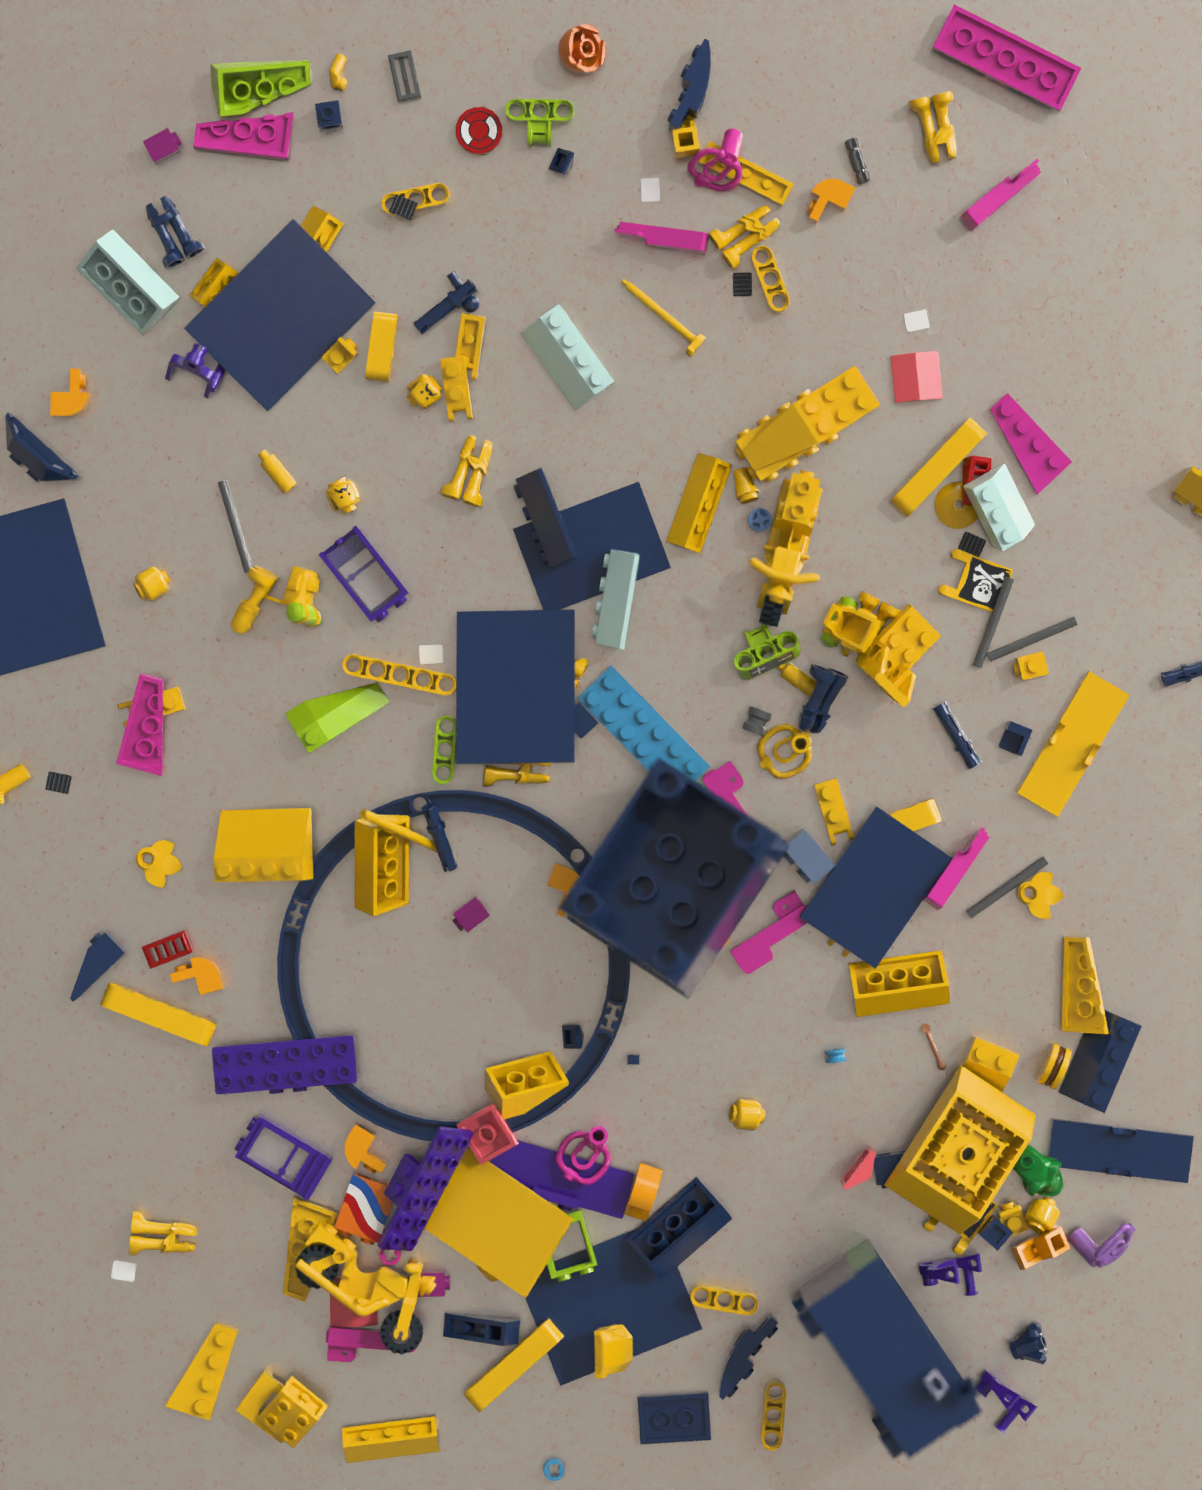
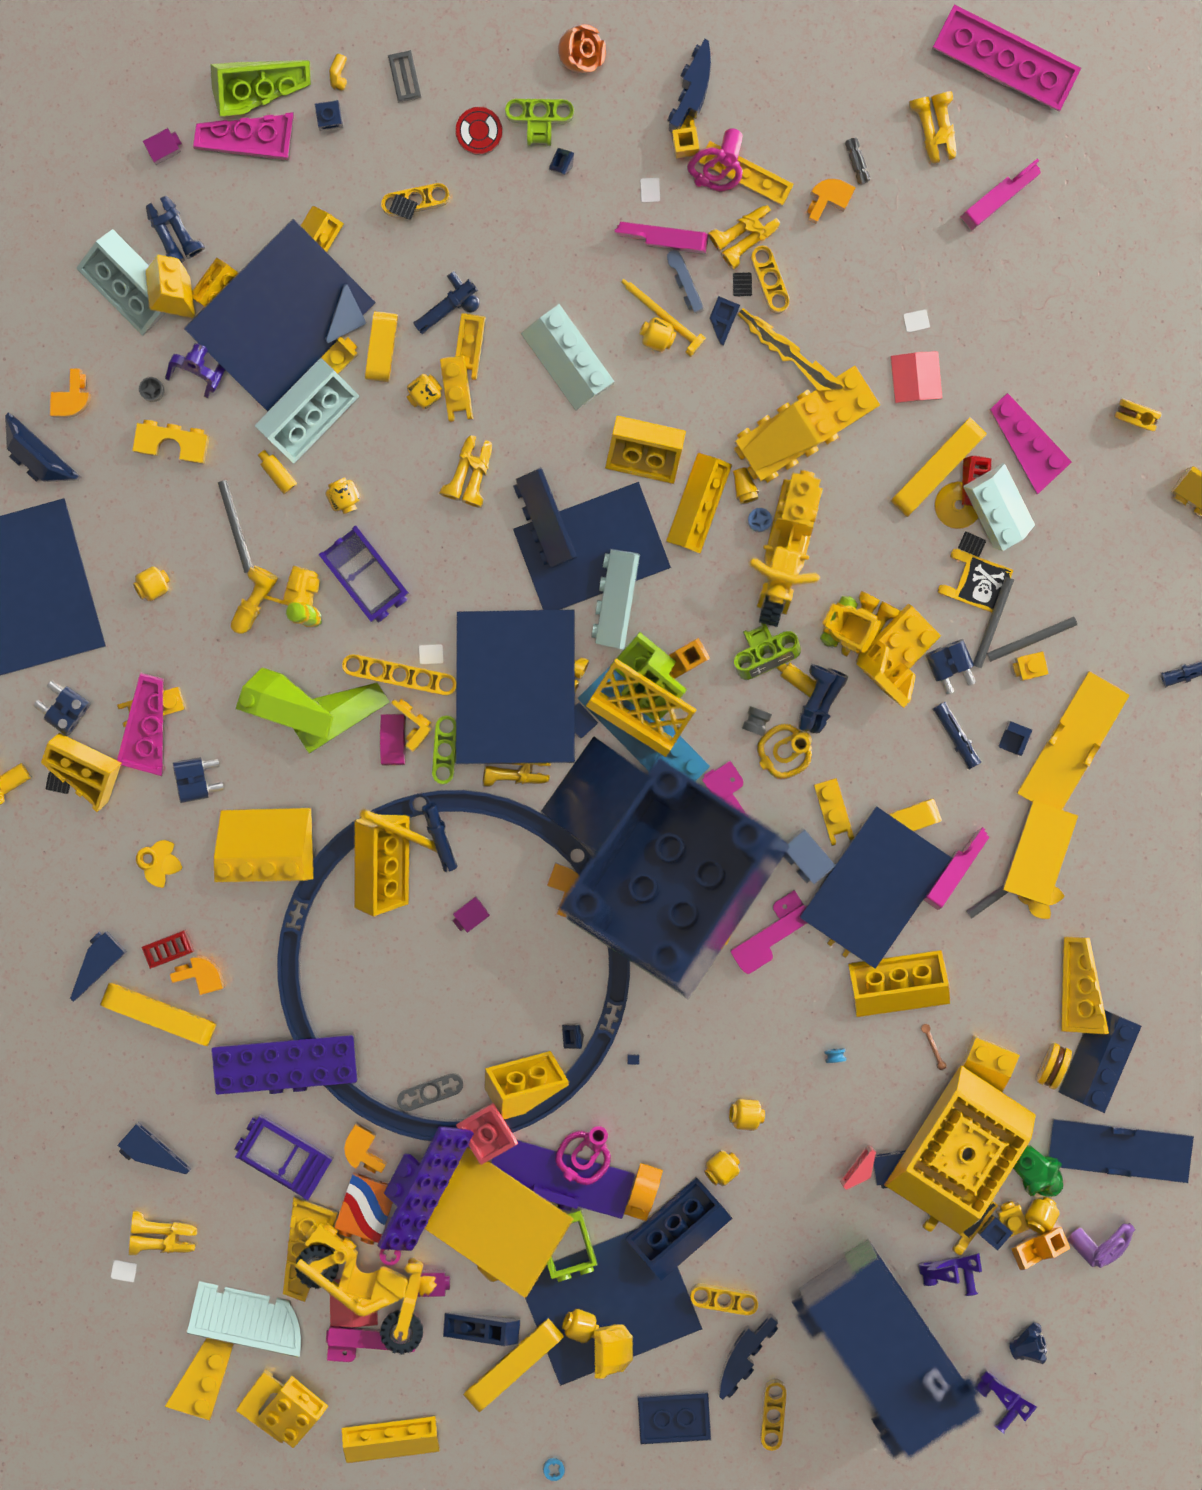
none -> dark blue piece [33,681,90,736]
none -> yellow wedge [41,733,121,812]
none -> dark blue slope [117,1122,192,1174]
none -> yellow arch [132,420,209,464]
none -> dark grey wheel [139,377,165,402]
none -> yellow slope [145,255,195,318]
none -> dark blue piece [173,757,224,803]
none -> light aqua piece [187,1281,301,1357]
none -> lime wedge [235,667,334,739]
none -> light aqua slope [255,358,359,463]
none -> sand blue tile [325,284,366,343]
none -> dark pink slope [380,714,406,765]
none -> yellow bracket [391,699,432,751]
none -> dark grey beam [397,1073,463,1111]
none -> dark blue piece [541,736,655,857]
none -> yellow head [562,1309,599,1343]
none -> yellow fence [586,659,697,757]
none -> yellow slope [605,416,686,484]
none -> lime bracket [610,632,687,722]
none -> yellow head [639,317,676,352]
none -> sand blue hinge [667,249,704,313]
none -> light orange brick [669,638,710,679]
none -> yellow head [704,1151,740,1186]
none -> dark blue tile [709,296,740,346]
none -> yellow sword [738,308,844,391]
none -> dark blue piece [925,639,976,694]
none -> yellow tile [1003,800,1078,905]
none -> yellow head [1114,399,1162,432]

